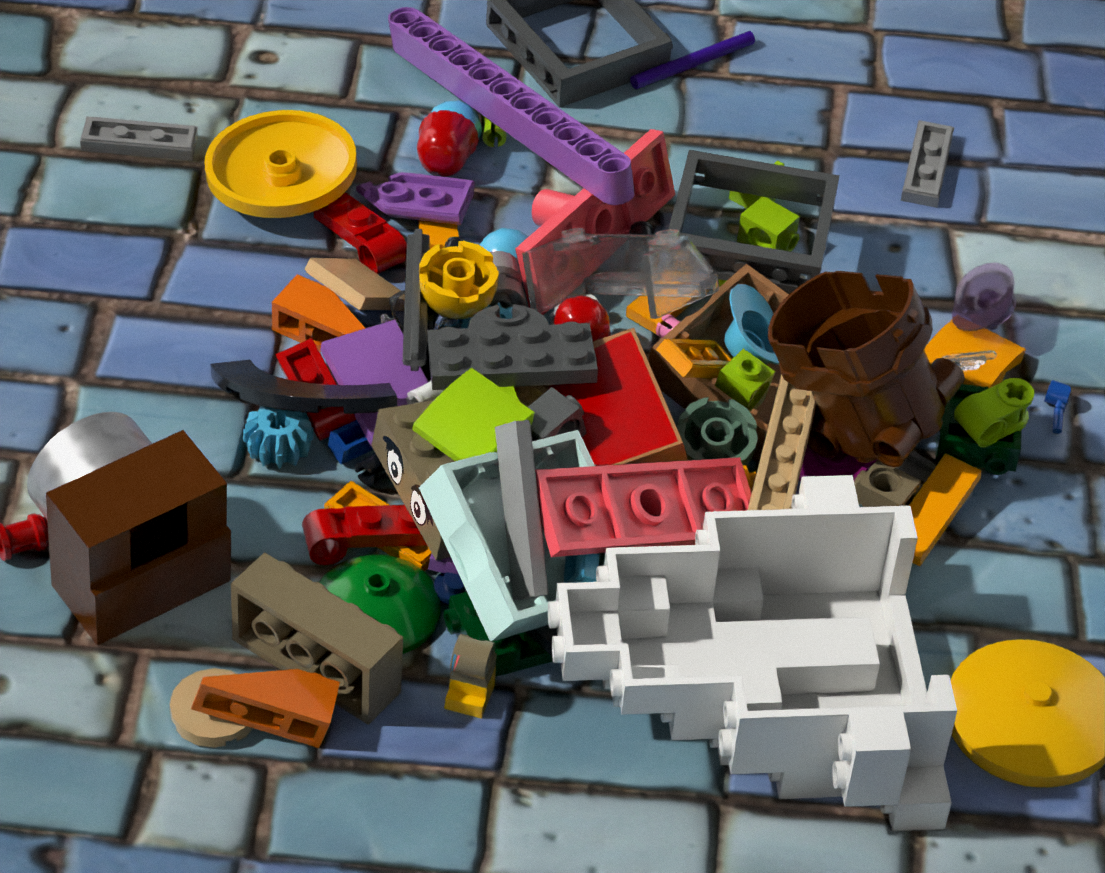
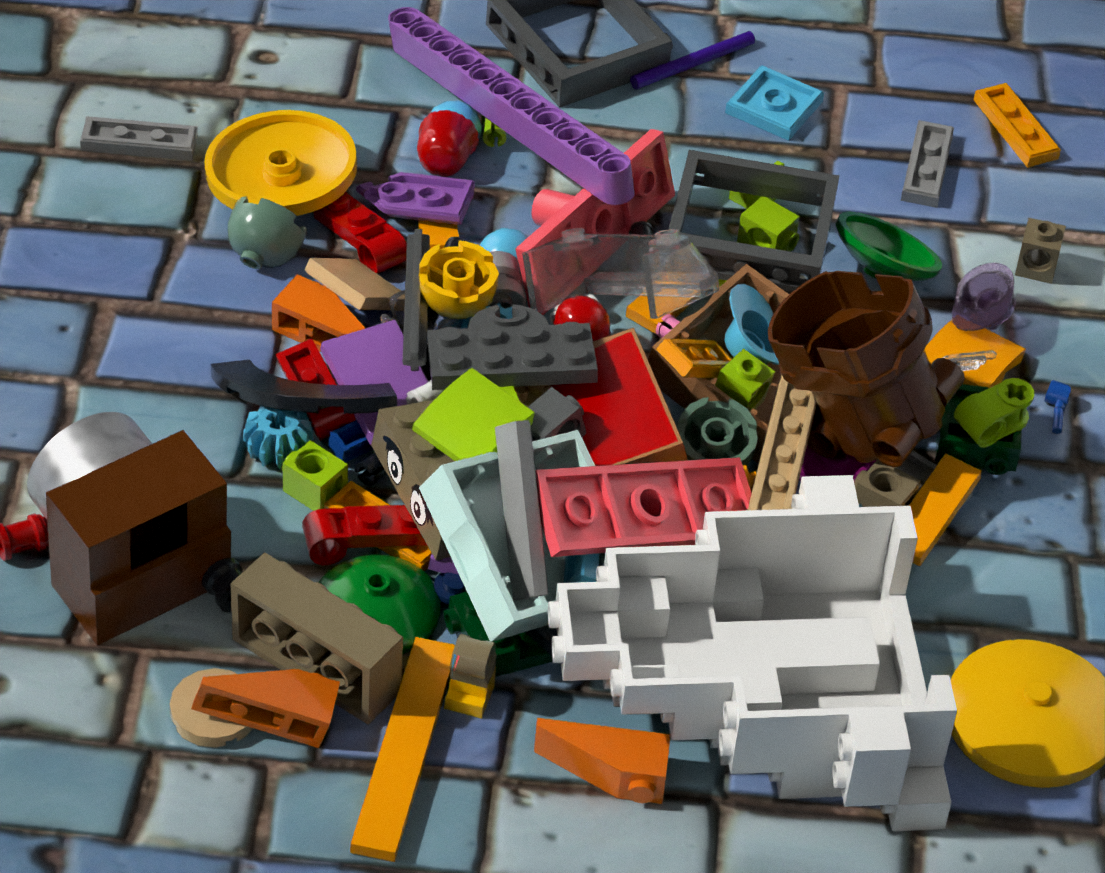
none -> black wheel [202,558,243,613]
none -> sand green cylinder [228,196,307,269]
none -> lime brick [282,440,348,511]
none -> light orange tile [350,637,455,862]
none -> orange slope [534,718,671,804]
none -> medium azure tile [725,65,824,141]
none -> green dish [835,211,942,281]
none -> light orange tile [974,83,1061,168]
none -> dark tan brick [1015,218,1066,284]

